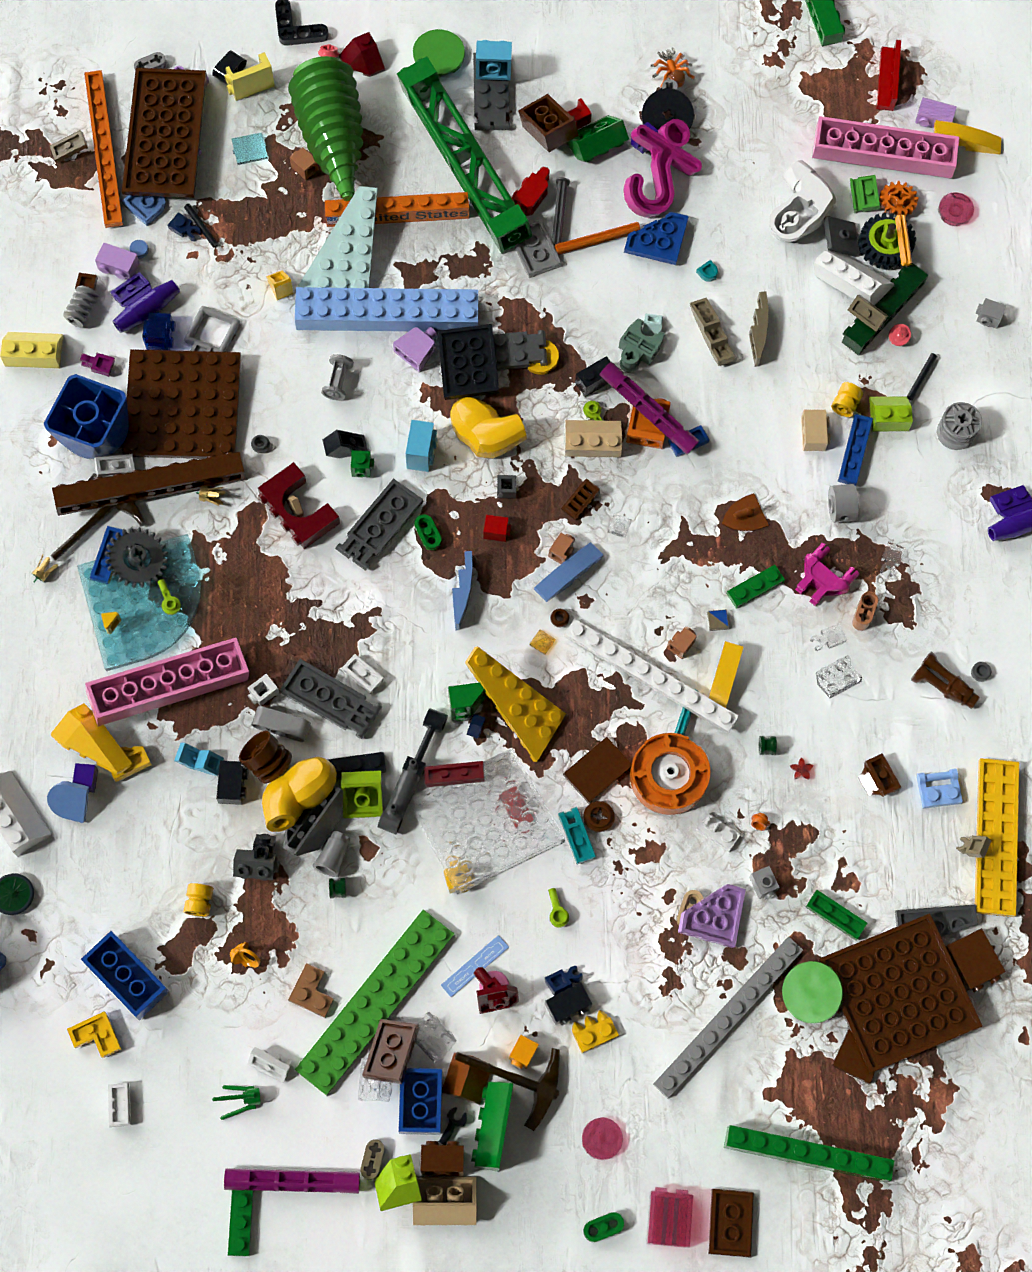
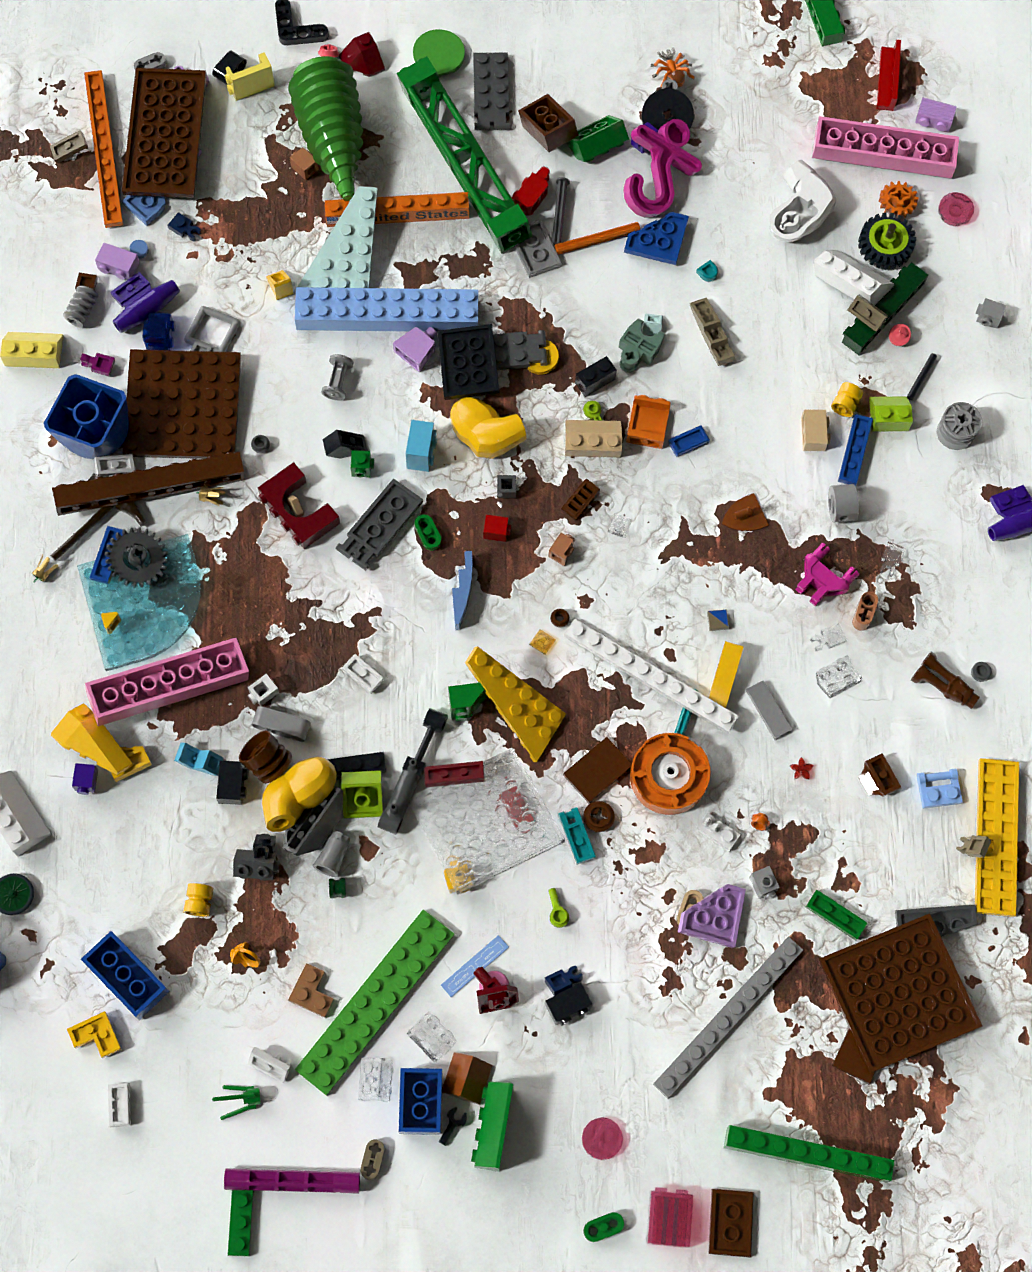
medium blue tile [47,781,89,823] -> none
lime plate [157,579,181,615] -> none
black bar [184,203,219,248] -> none
clear light blue piece [231,132,268,165] -> none
dark grey hinge [279,659,382,739] -> none
reddish brown tile [362,1019,420,1084] -> none
lime slope [374,1154,422,1211] -> none
tan slope [413,1177,476,1226] -> none
reddish brown brick [420,1141,464,1177] -> none
dark brown piece [455,1048,560,1131] -> none
dark blue piece [466,714,485,739] -> none
medium azure brick [476,40,512,80] -> none
light orange brick [509,1035,539,1069] -> none
medium blue slope [534,542,604,602] -> none
red panel [568,98,592,130] -> none
yellow plate [572,1010,619,1053] -> none
magenta piece [600,361,699,455] -> none
nougat brick [666,627,697,659] -> none
green plate [726,565,785,609] -> none
dark tan slope [749,291,769,367] -> none
dark green wheel [758,736,777,755] -> none
bright green tile [782,961,843,1023] -> none
dark grey plate [824,216,860,257] -> none
bright green plate [850,175,880,213] -> none
light orange axle [895,215,912,266] -> none
yellow slope [934,120,1001,155] -> none
reddish brown brick [945,928,1006,993] -> none
none -> light grey tile [746,680,792,740]

